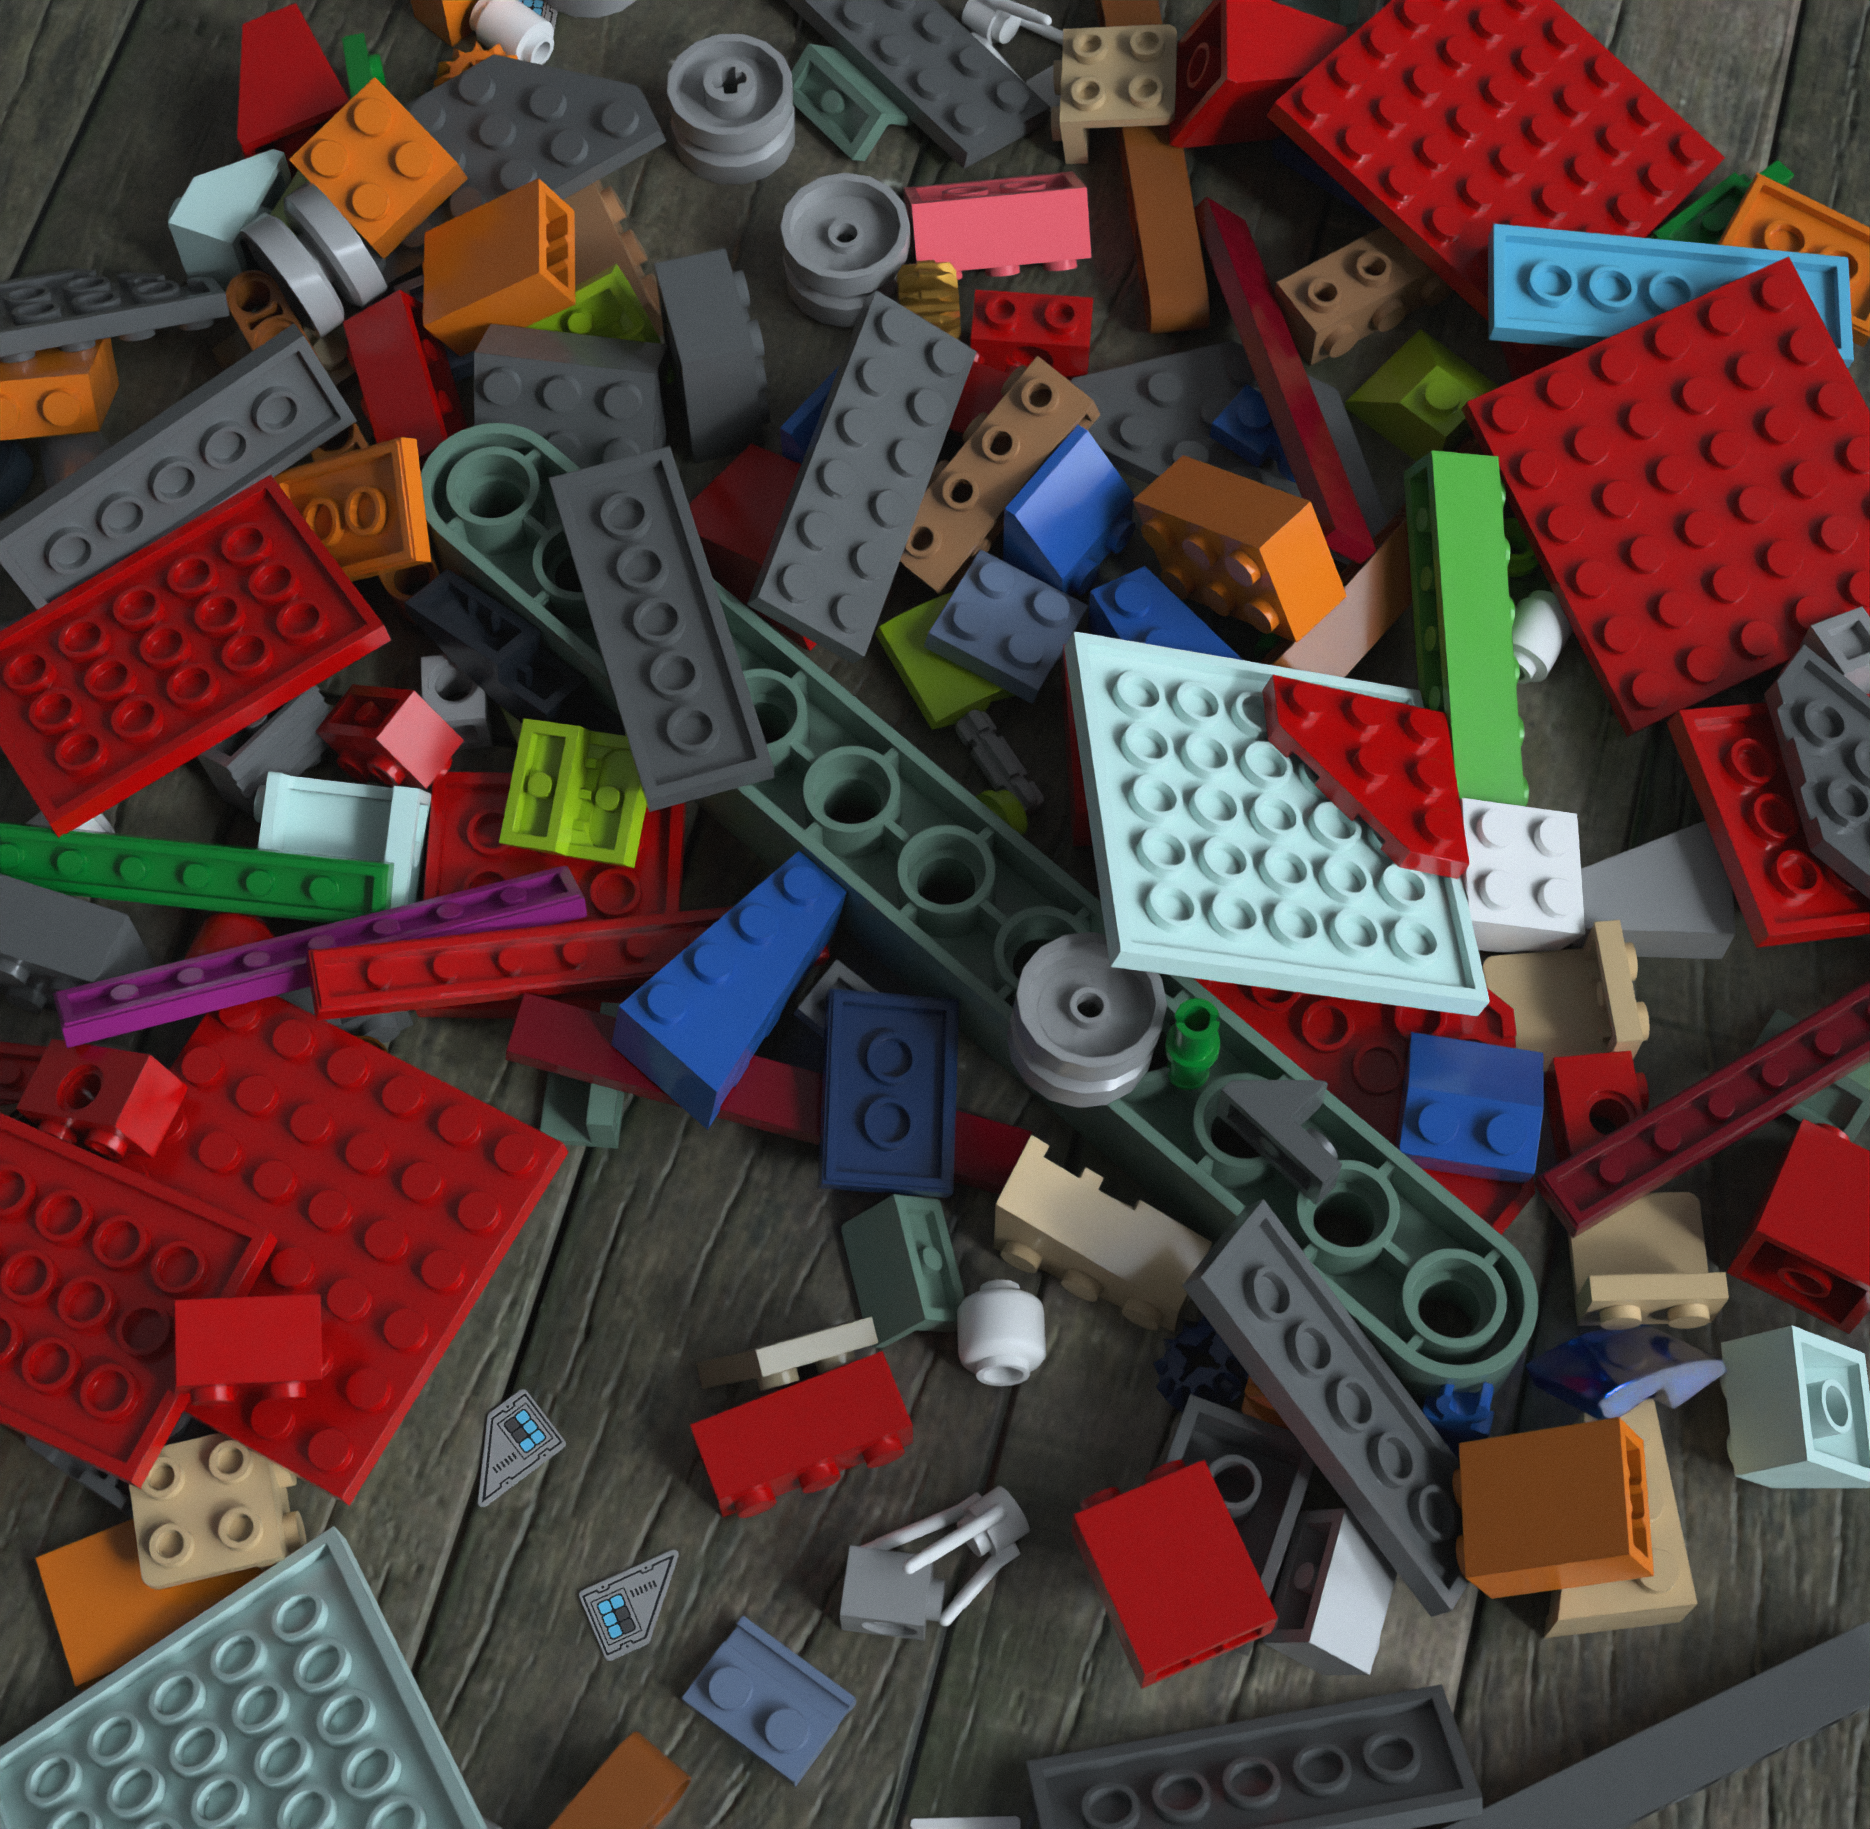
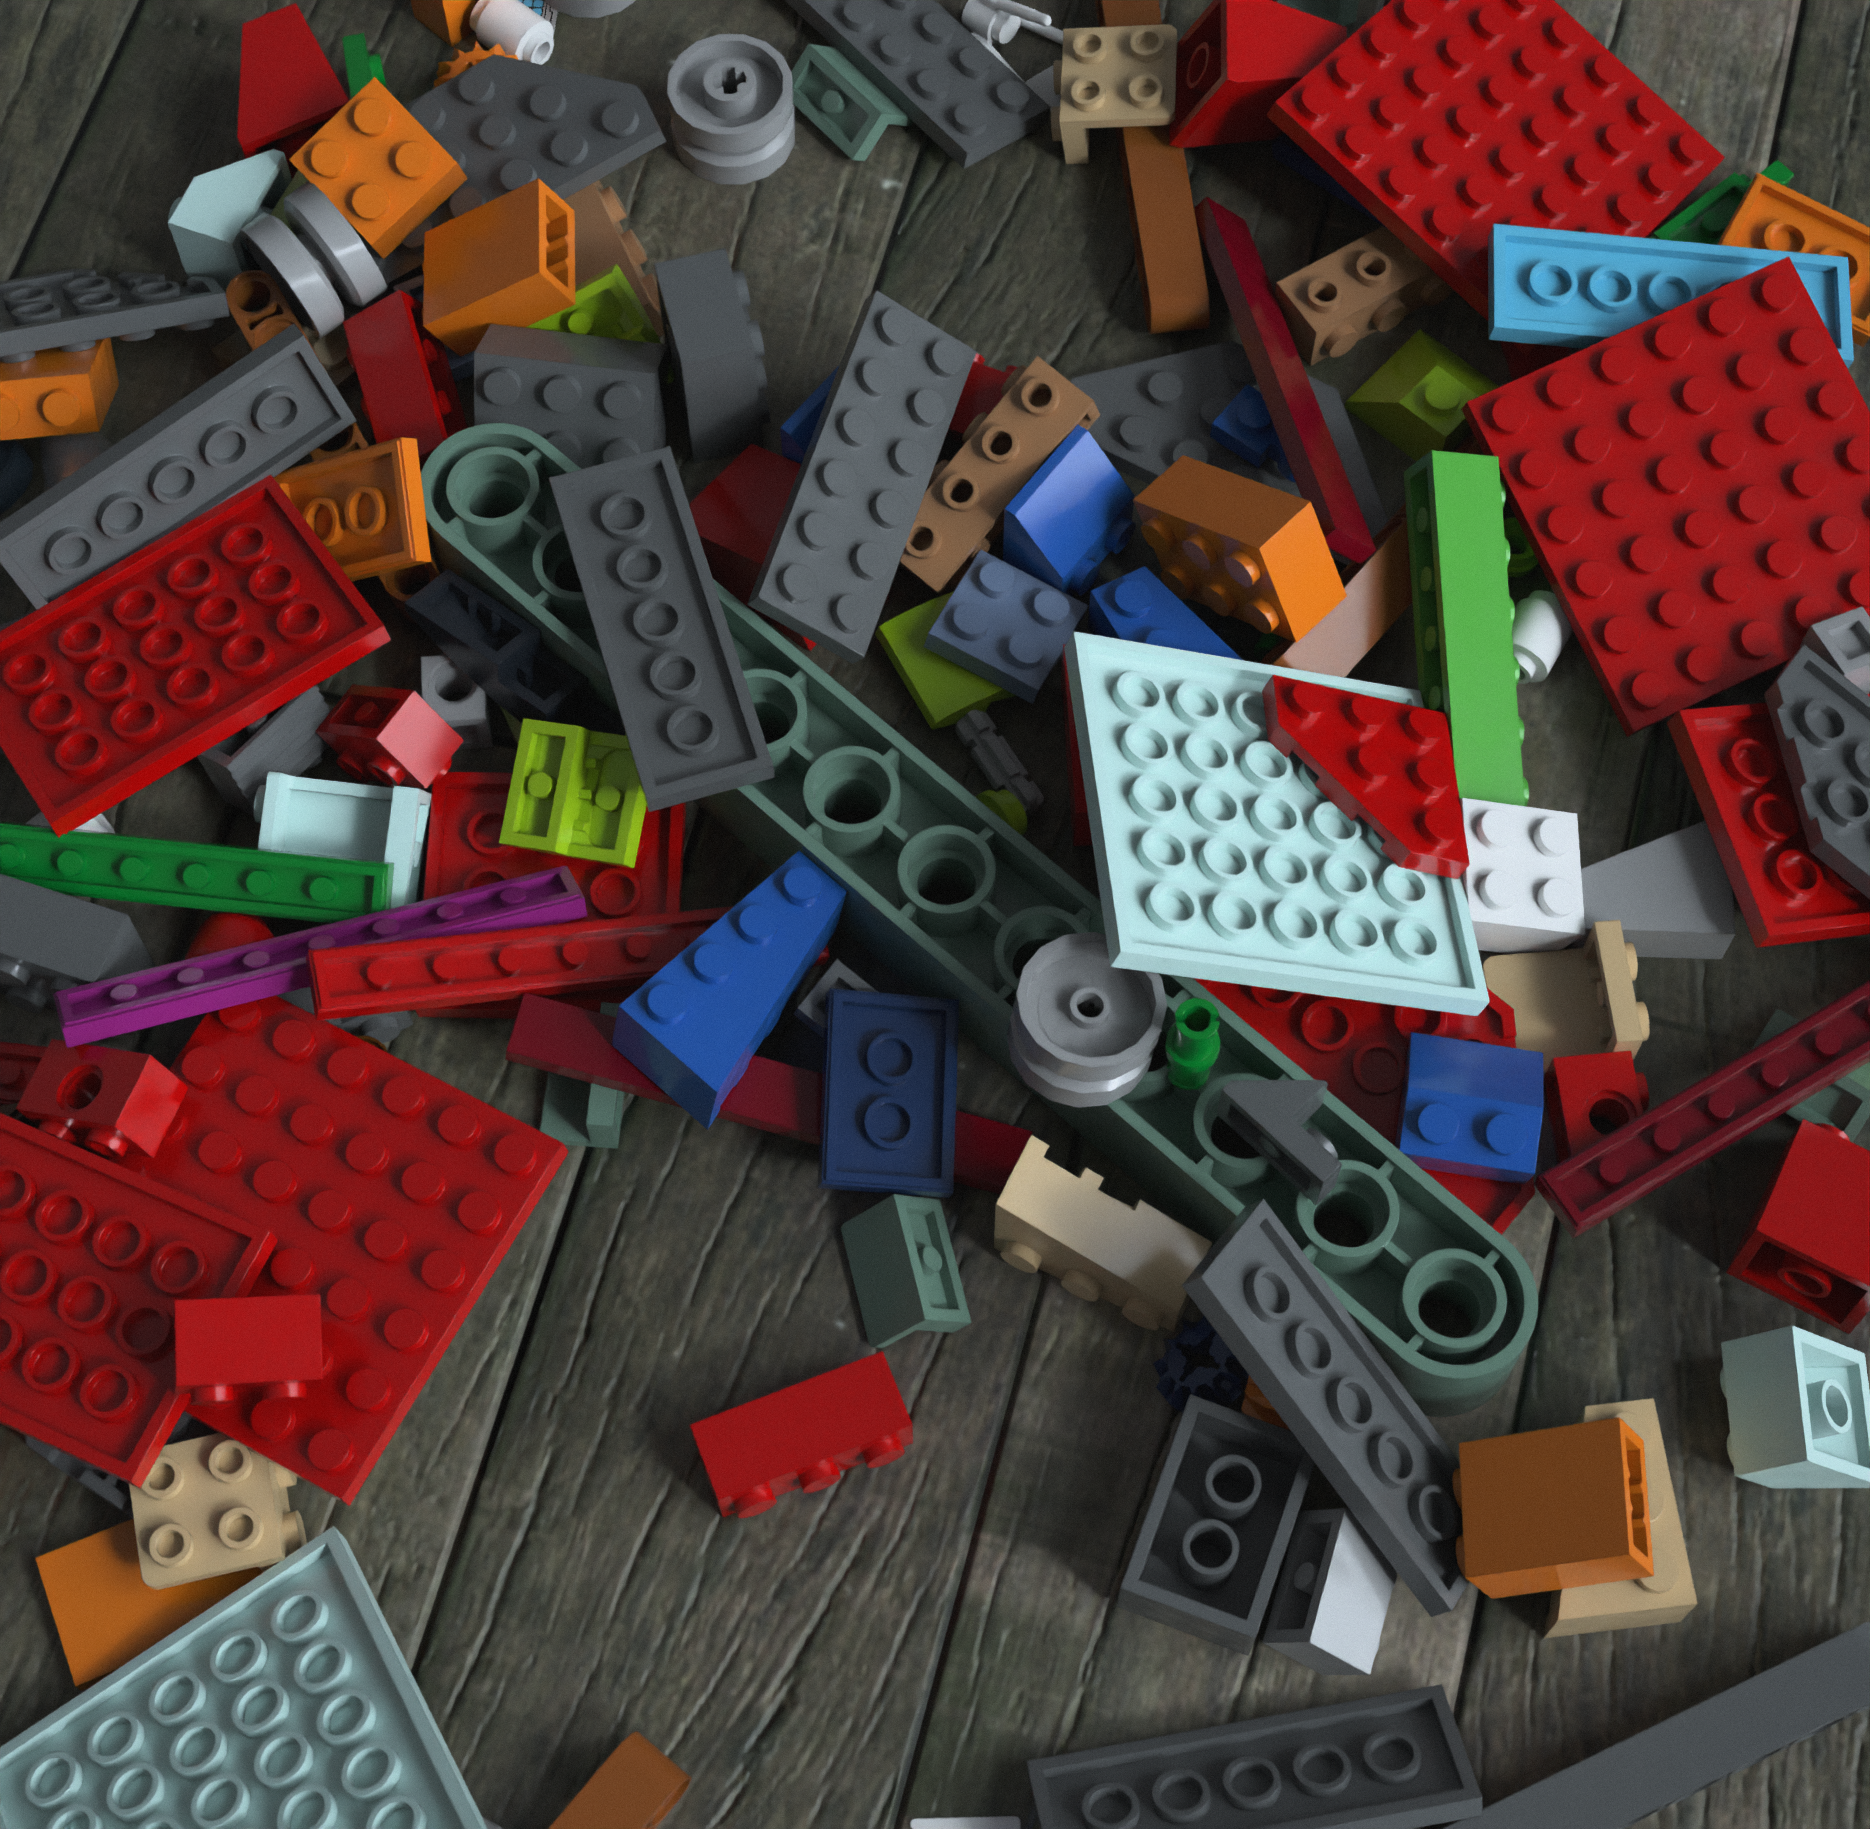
light grey sticker [478,1389,566,1507] -> none
light grey sticker [579,1550,679,1661] -> none
sand blue plate [681,1616,856,1787] -> none
dark tan wing [696,1317,879,1390] -> none
light grey wheel [780,173,911,328] -> none
light grey brick [840,1546,945,1641] -> none
white plant [859,1486,1030,1626] -> none
pearl gold gear [896,260,961,341] -> none
coral slope [903,171,1091,280] -> none
white head [957,1280,1046,1386] -> none
red brick [971,289,1094,382] -> none
red brick [1071,1459,1278,1689] -> none
blue plate [1421,1382,1494,1462] -> none
clear blue slope [1526,1324,1727,1420] -> none
tan bracket [1568,1192,1729,1330] -> none

